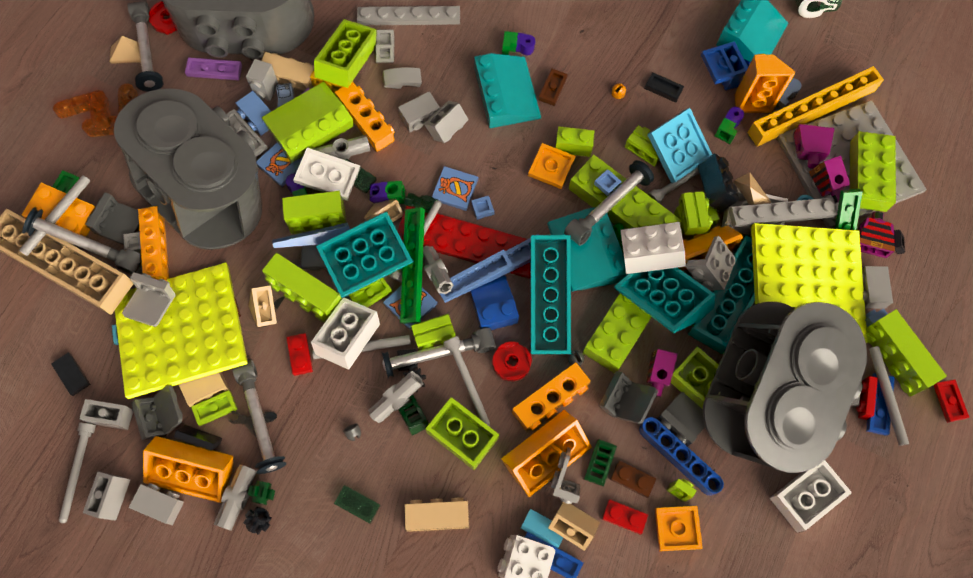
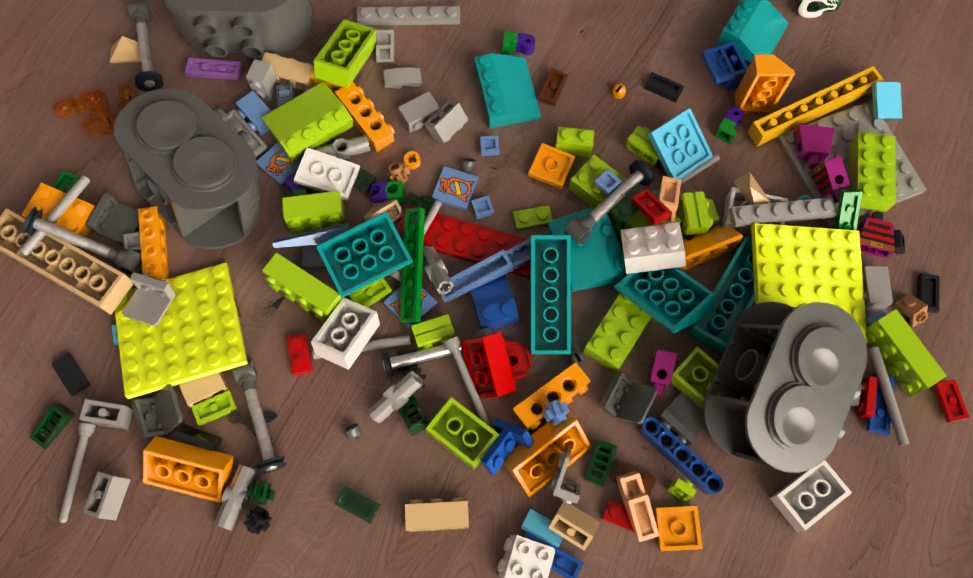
light grey brick [129,483,184,525] -> none
red plate [149,1,177,35] -> none
tan slope [249,285,277,327] -> none
light grey bracket [686,236,735,291] -> none
black brick [698,153,739,213] -> none
sand blue leg [774,78,802,111] -> none
none -> dark green slope [29,403,75,449]
none -> medium nougat gear [386,162,410,184]
none -> light orange bush [404,151,421,169]
none -> red slope [460,332,516,398]
none -> dark grey hinge [461,158,476,172]
none -> medium blue plate [480,136,500,156]
none -> blue bracket [480,418,534,475]
none -> lime plate [513,205,553,231]
none -> medium blue gear [543,400,570,425]
none -> clear green plate [610,186,641,226]
none -> light nougat slope [616,471,659,542]
none -> red plate [631,189,671,225]
none -> light nougat slope [652,176,681,226]
none -> medium azure slope [872,82,902,120]
none -> medium nougat bracket [895,293,928,327]
none -> black tile [917,273,940,313]

